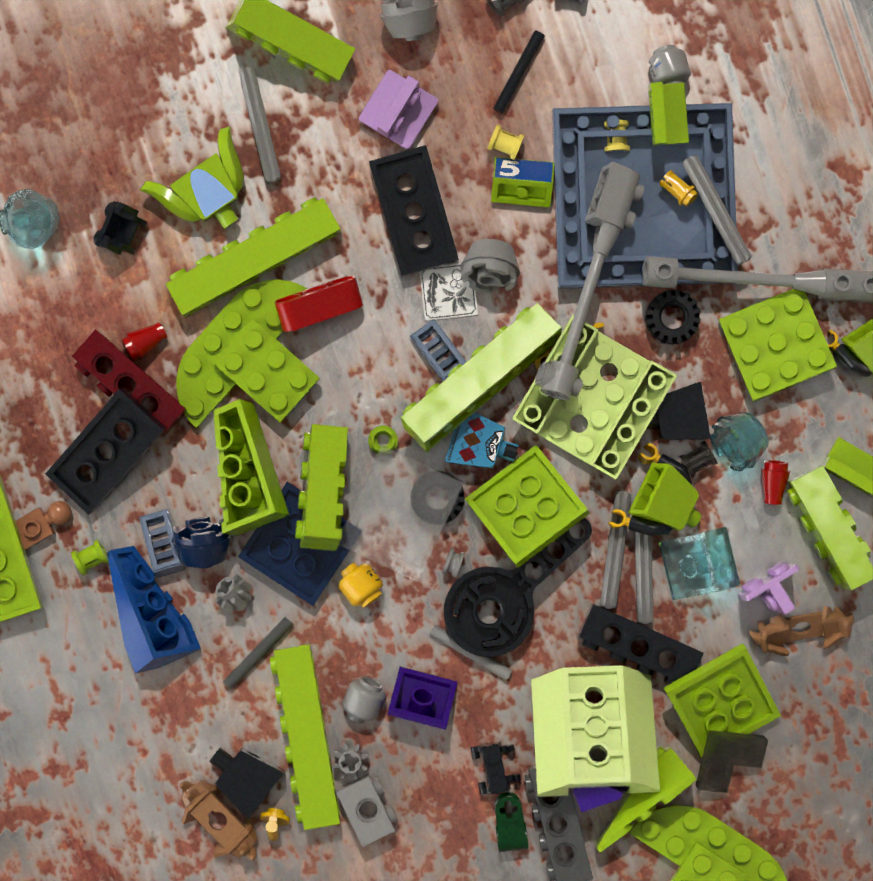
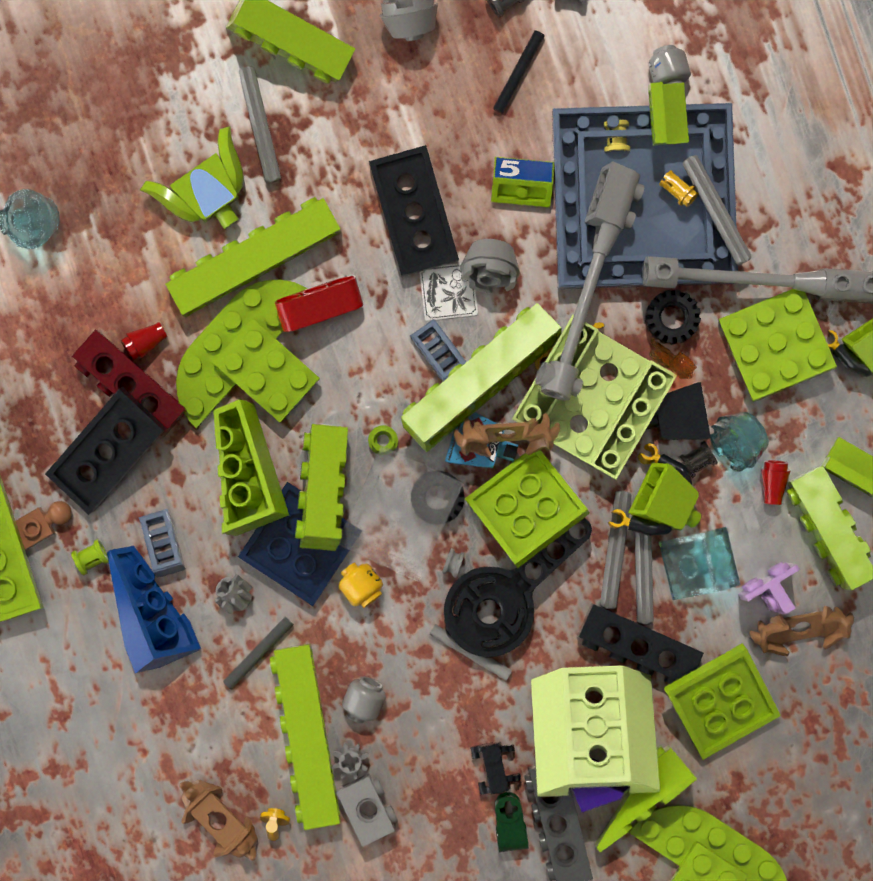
black piece [93,201,148,255] -> none
dark blue cone [171,517,231,569] -> none
black torso [209,747,285,819] -> none
lavender bracket [359,70,438,150] -> none
dark purple slope [387,667,457,730] -> none
light yellow bush [487,124,524,160] -> none
clear smoke plate [695,730,768,793] -> none
none -> medium nougat piece [453,413,560,458]
none -> clear orange plate [649,338,697,379]

